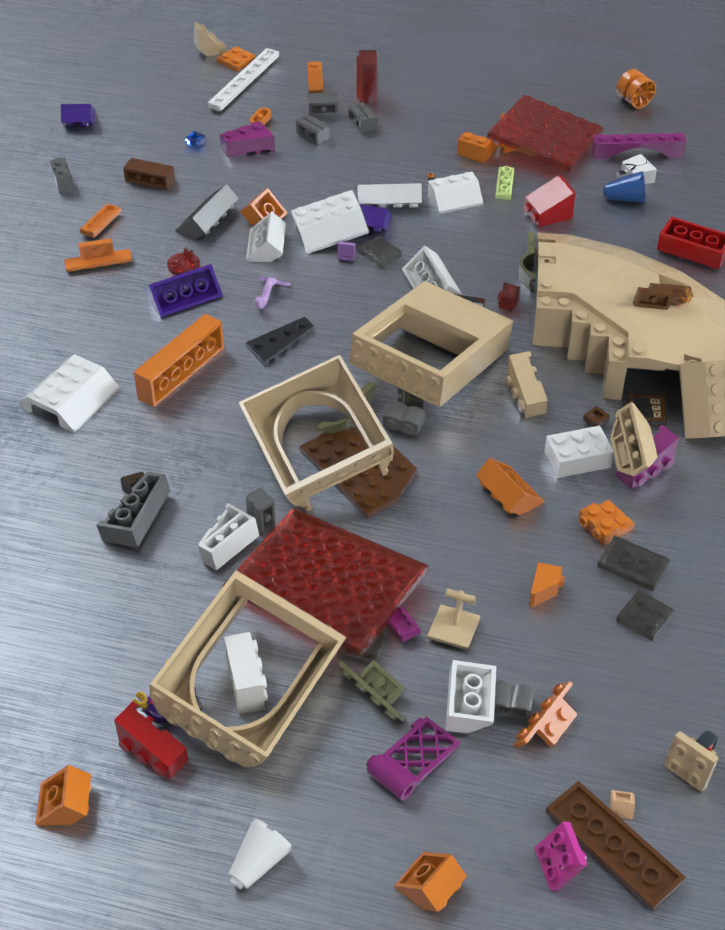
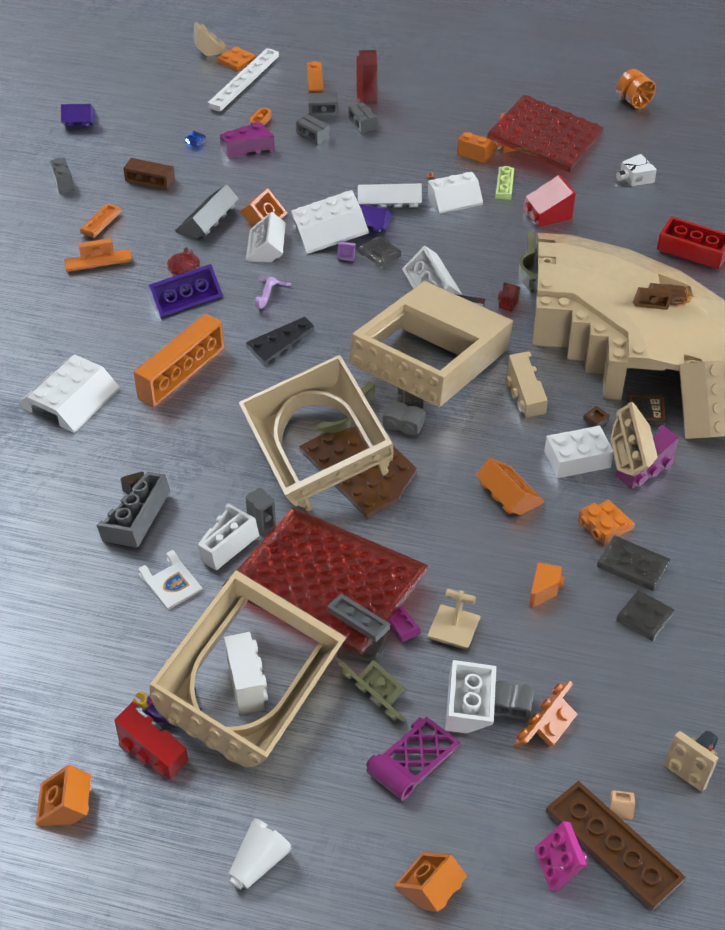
magenta arch [591,132,687,159] -> none
blue cone [603,171,646,203] -> none
none -> white flag [138,550,203,610]
none -> dark grey plate [327,594,390,642]

